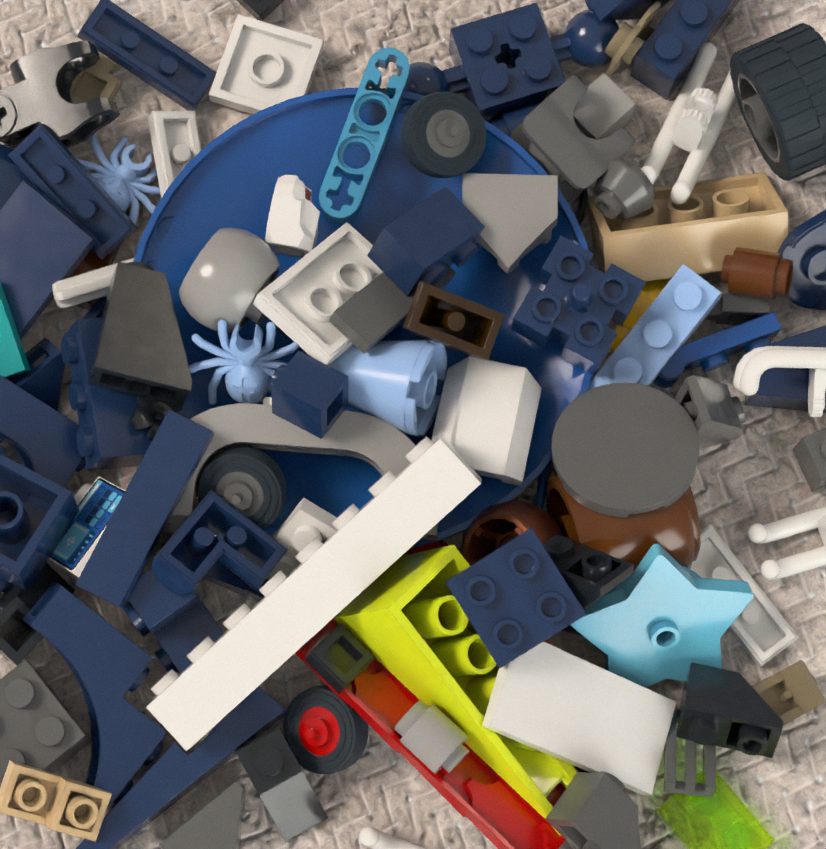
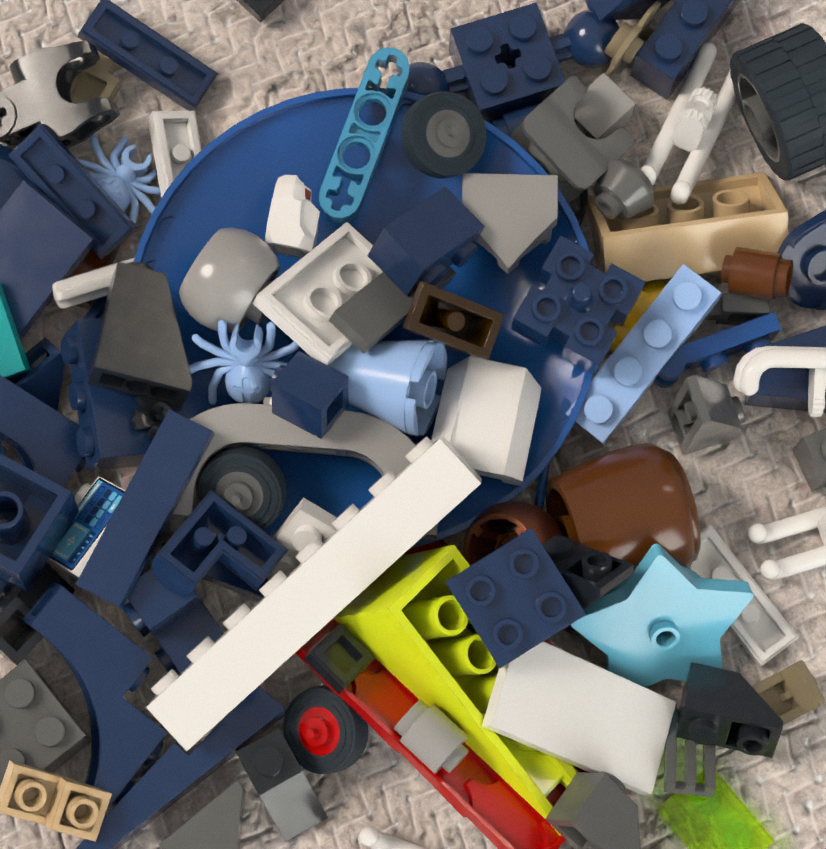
white plate [209,14,324,114] -> none
dark grey tile [551,383,699,518] -> none

